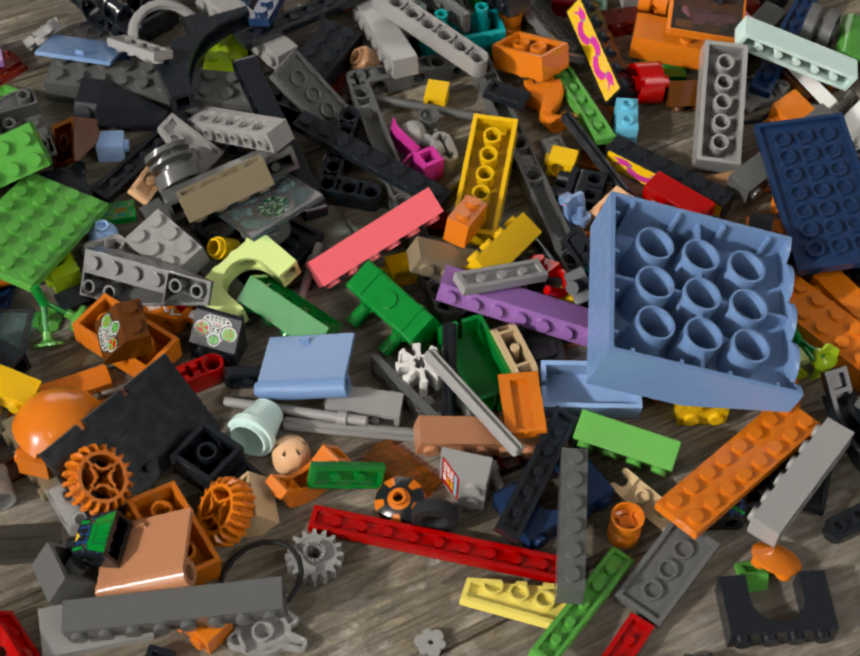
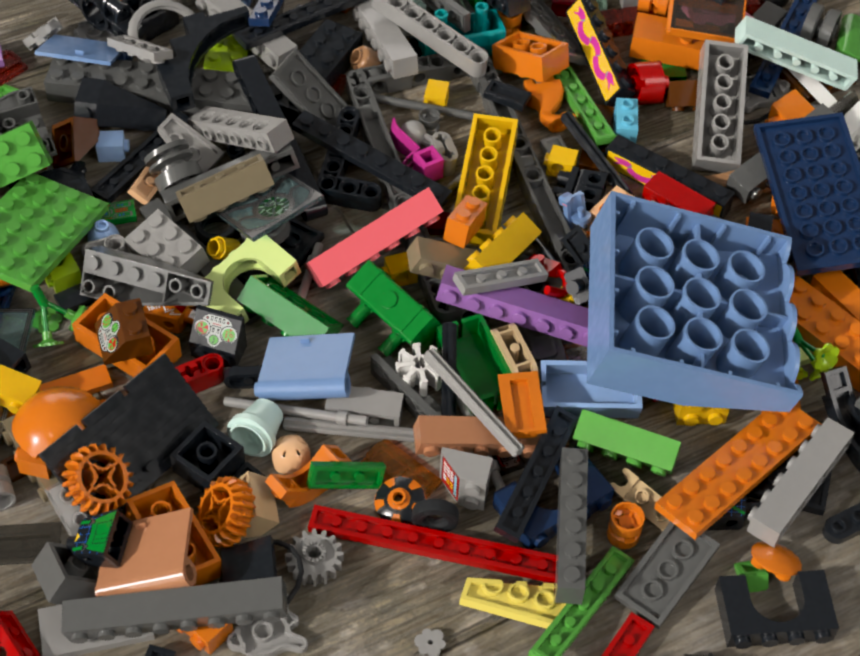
none -> black tile [221,535,277,583]

